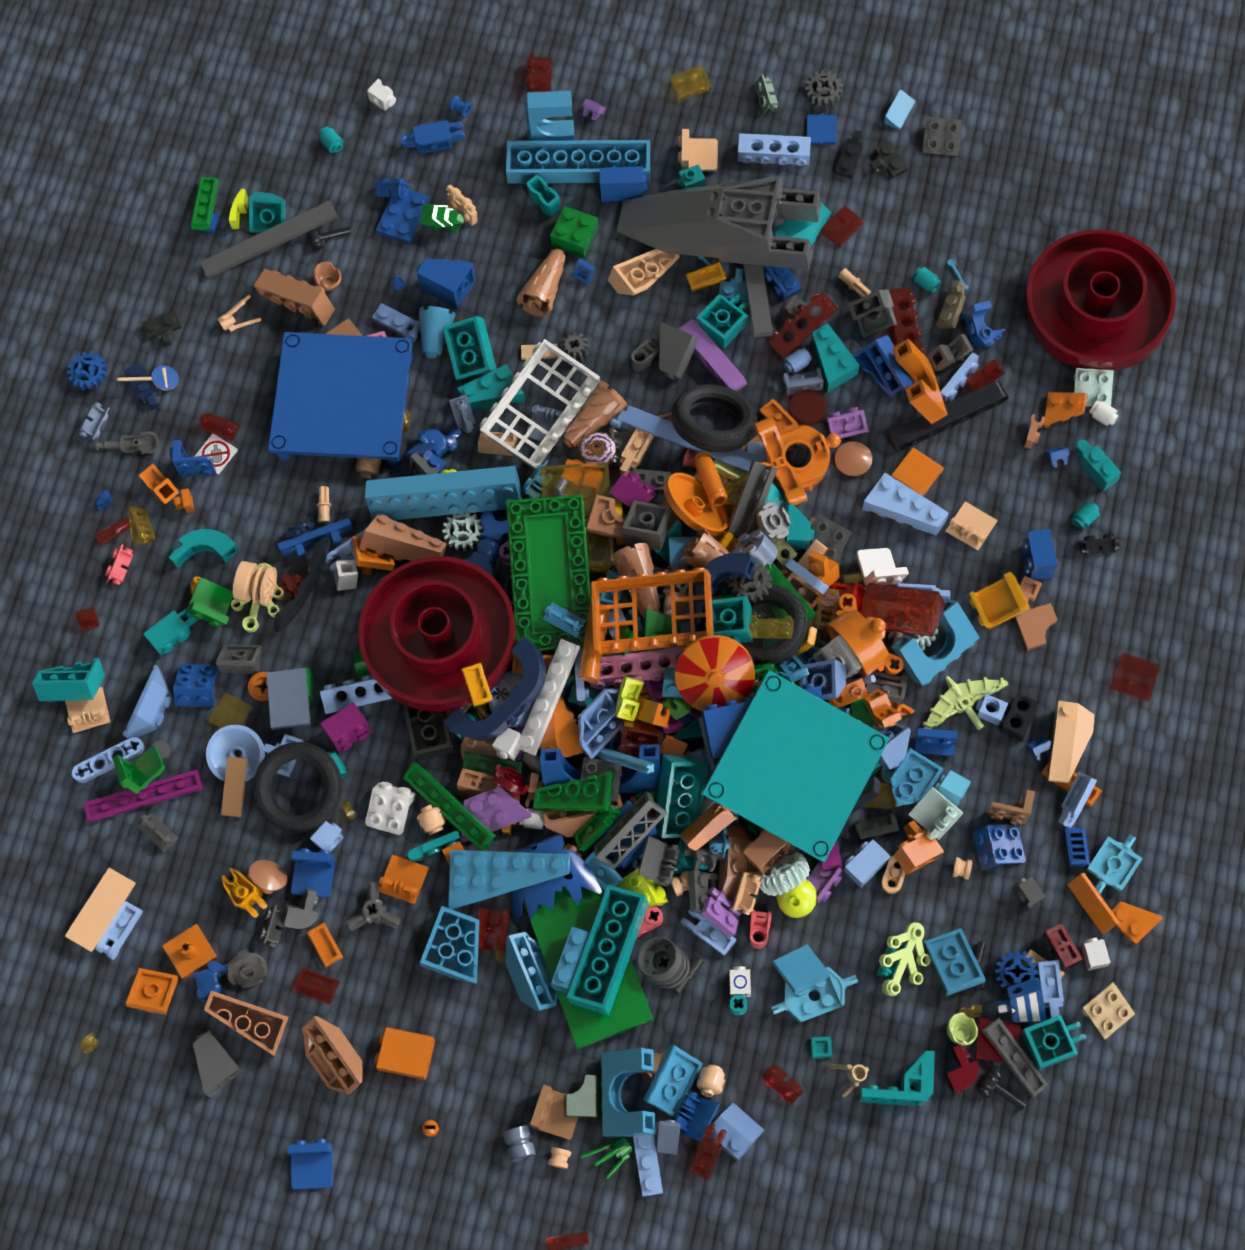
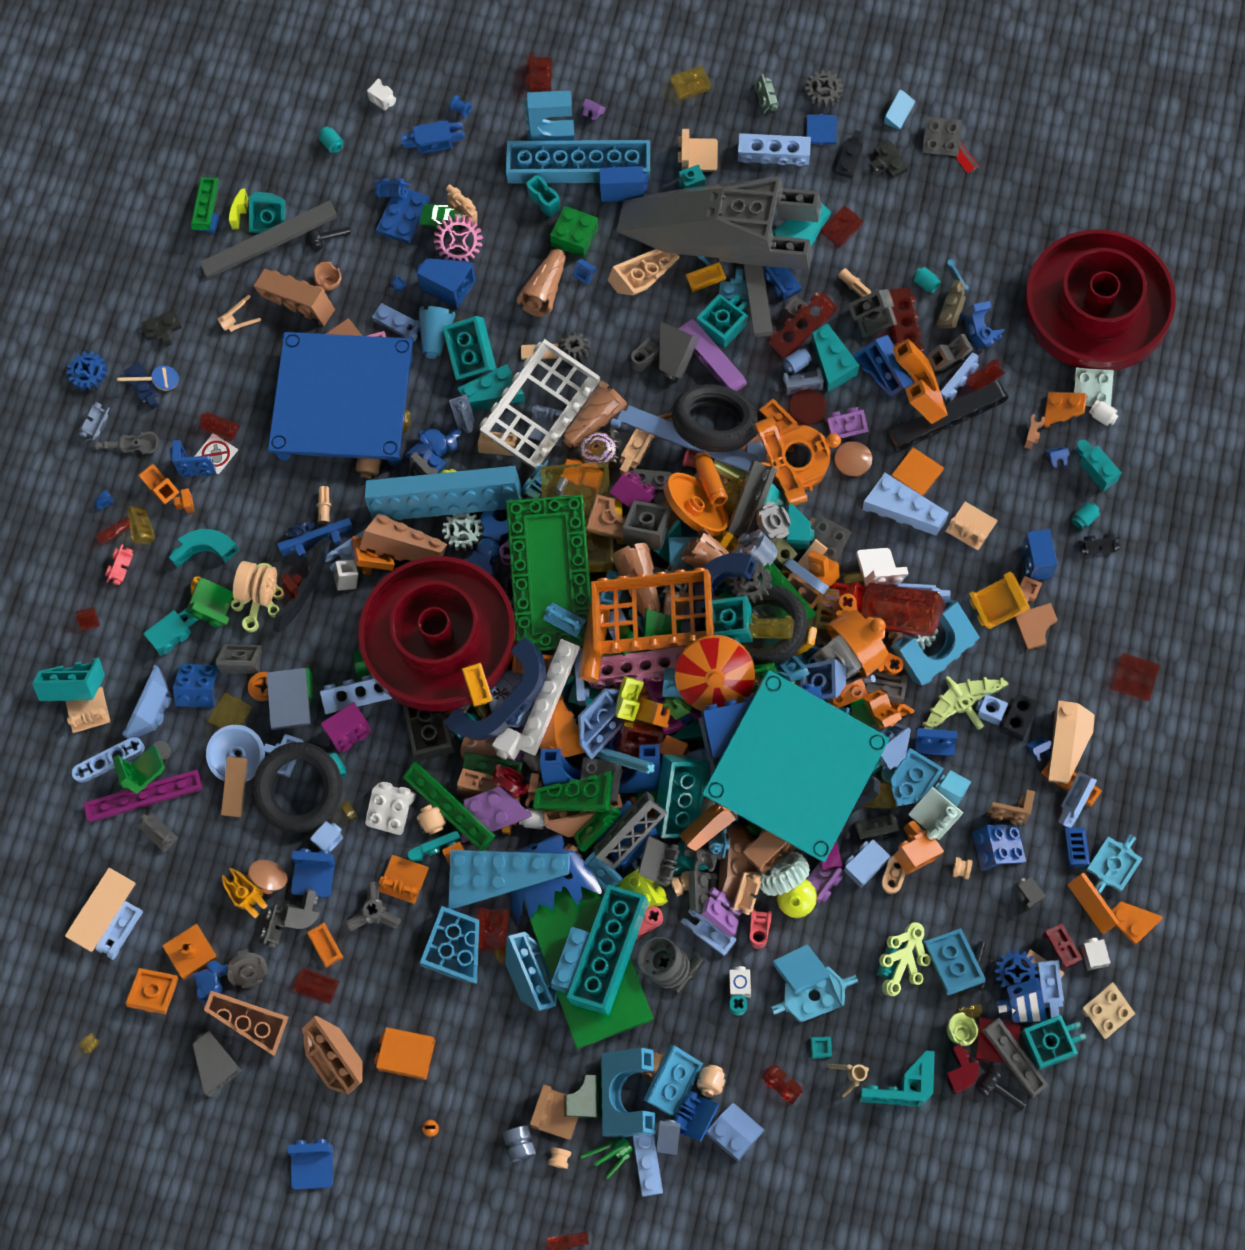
clear red hinge [690,1123,727,1181] -> none
none -> bright pink gear [434,214,483,262]
none -> red sticker [955,142,979,173]

